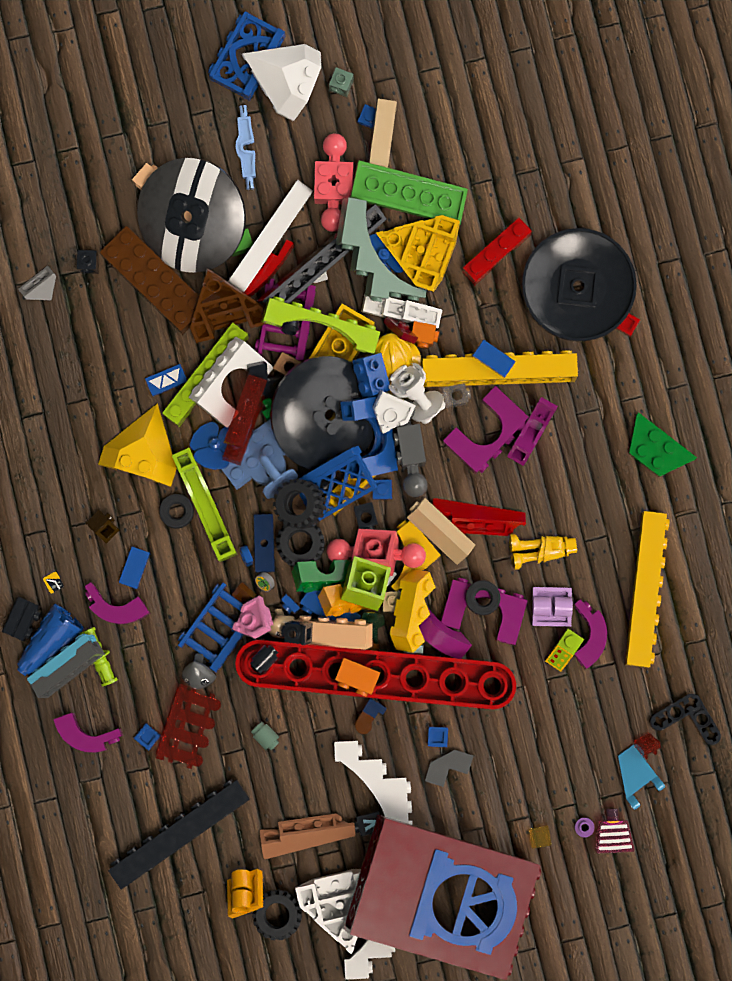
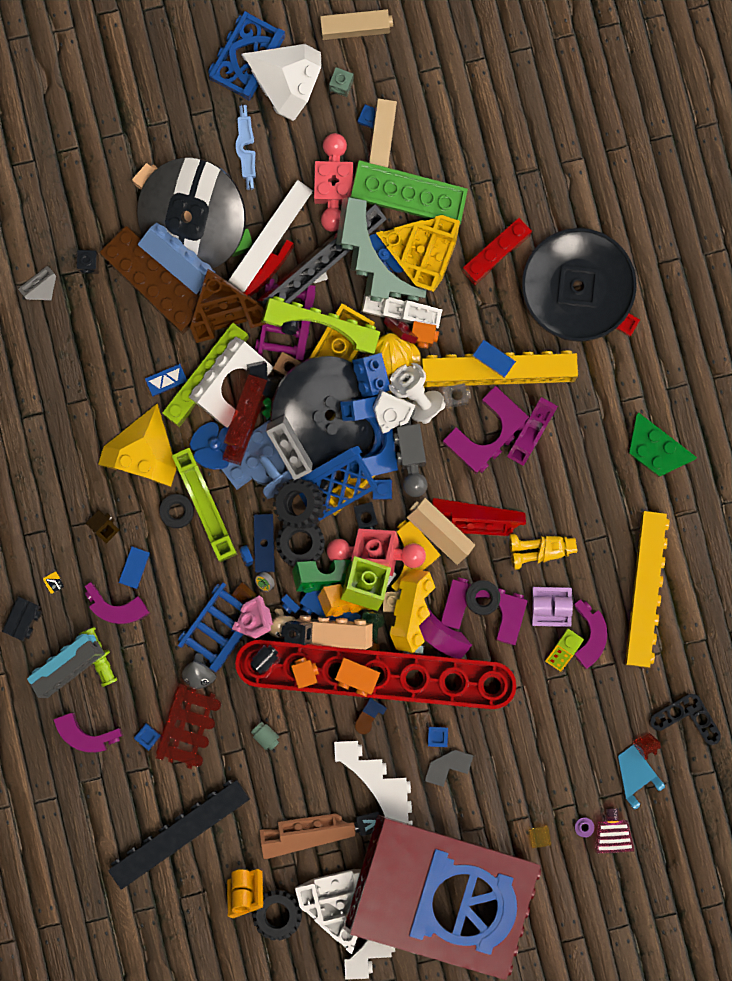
blue cone [17,604,84,676] -> none
none -> medium blue brick [138,223,215,294]
none -> light grey brick [266,415,313,480]
none -> orange brick [292,658,319,689]
none -> tan brick [320,9,393,40]

